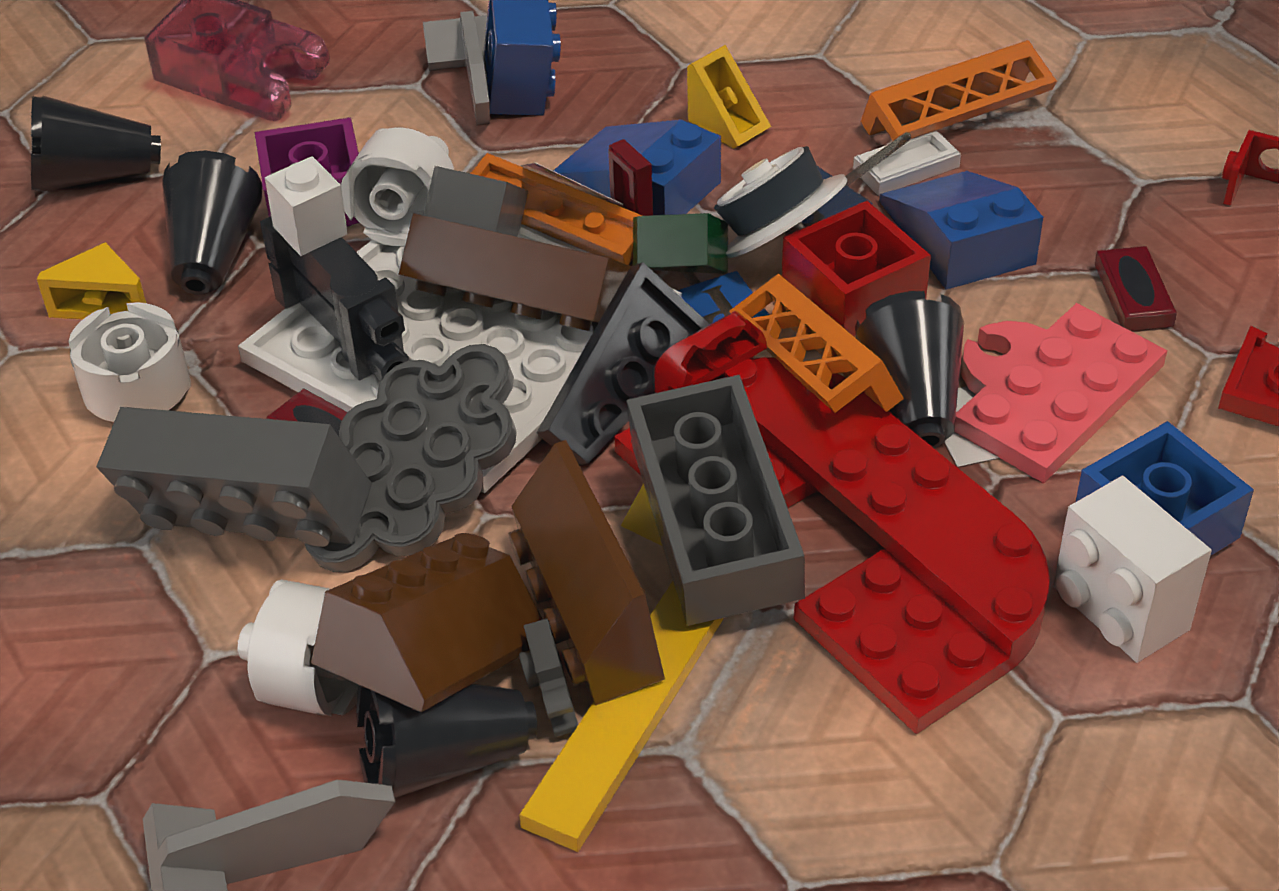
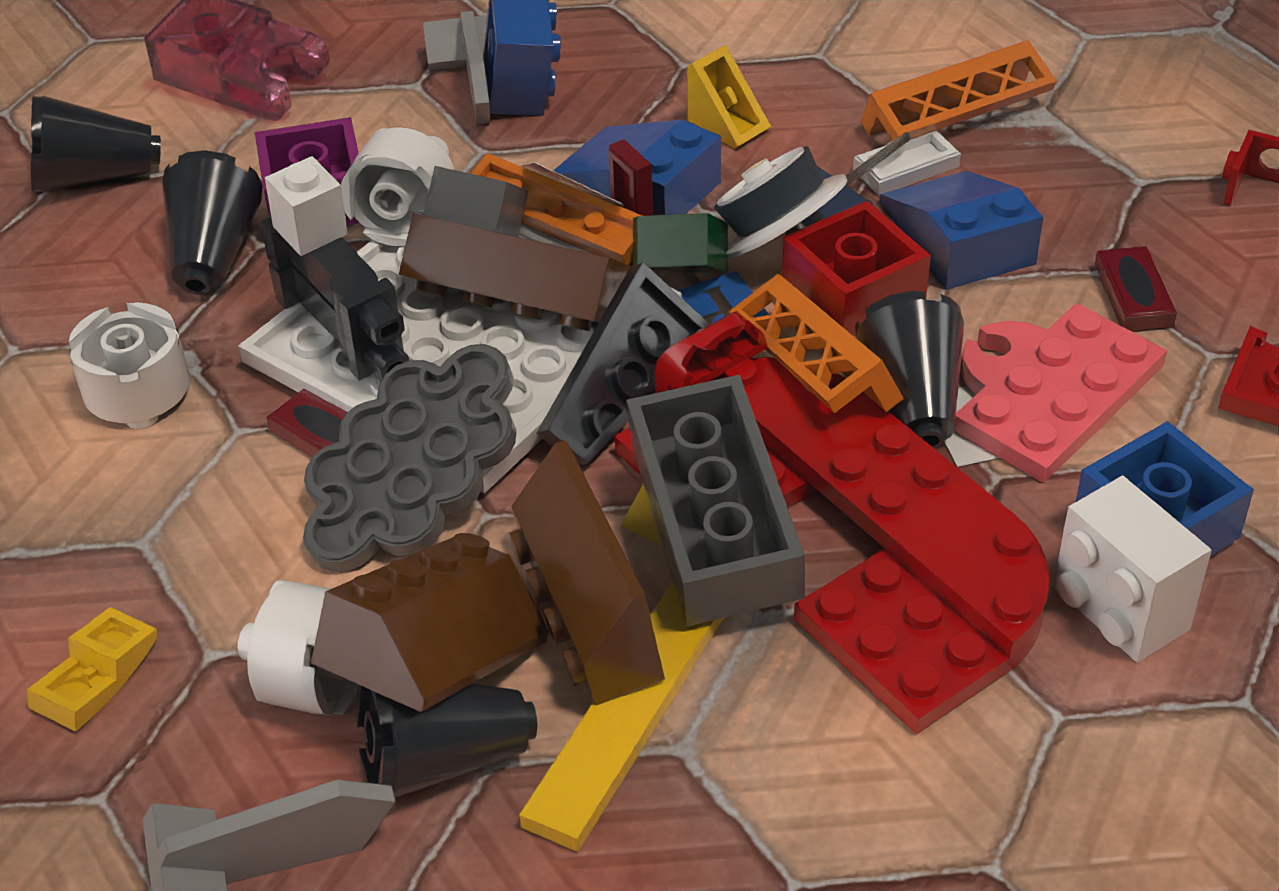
yellow slope [37,242,146,320] -> none
dark grey brick [96,407,372,547] -> none
dark grey plate [519,618,578,737] -> none
none -> yellow slope [27,607,157,732]

